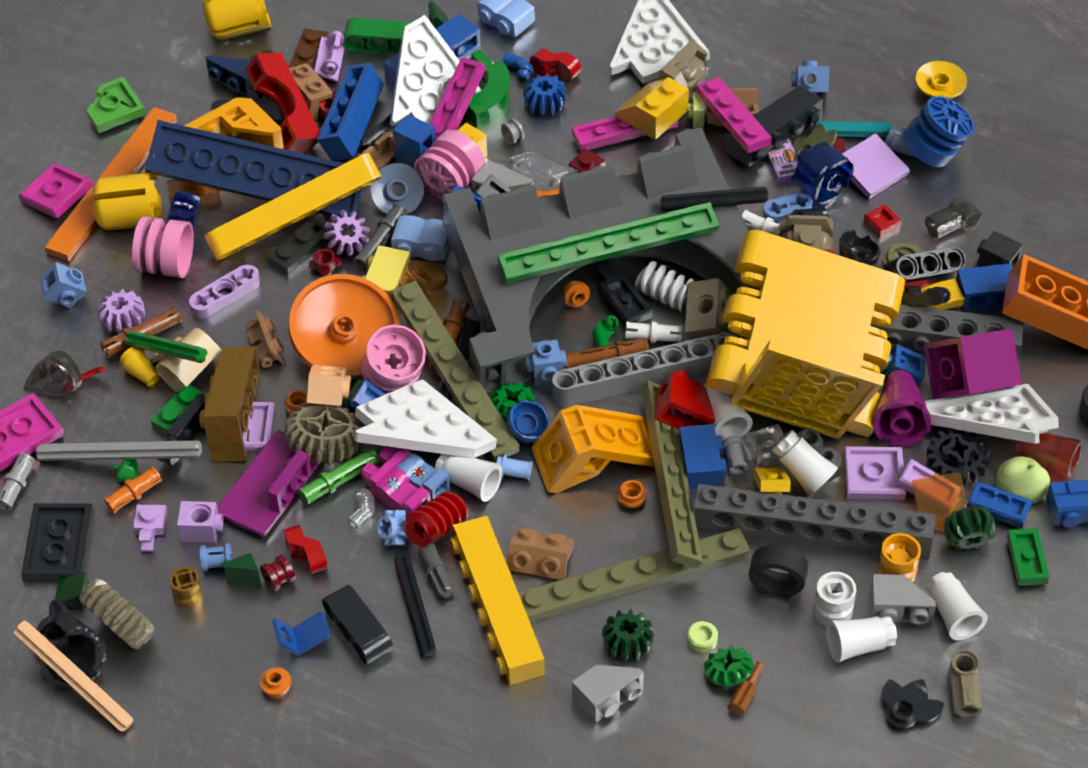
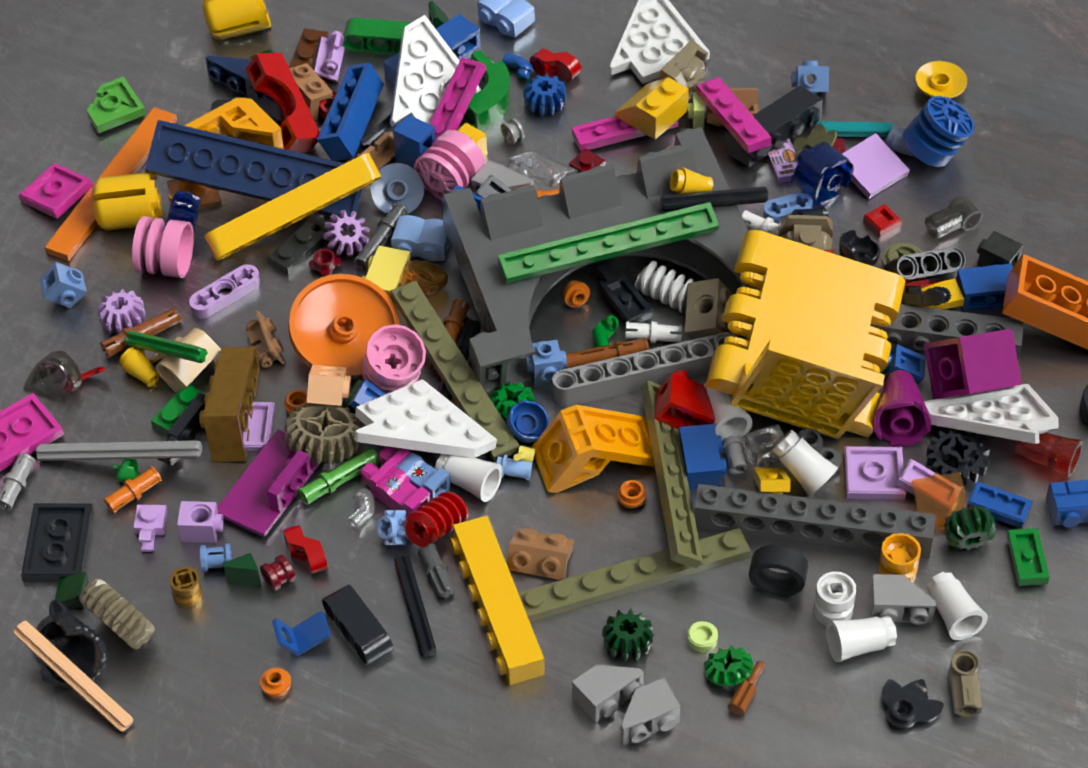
yellowish green hair [994,456,1050,503] -> none
none -> light yellow hand [513,445,535,462]
none -> light grey slope [621,678,681,746]
none -> yellow cone [670,167,713,194]

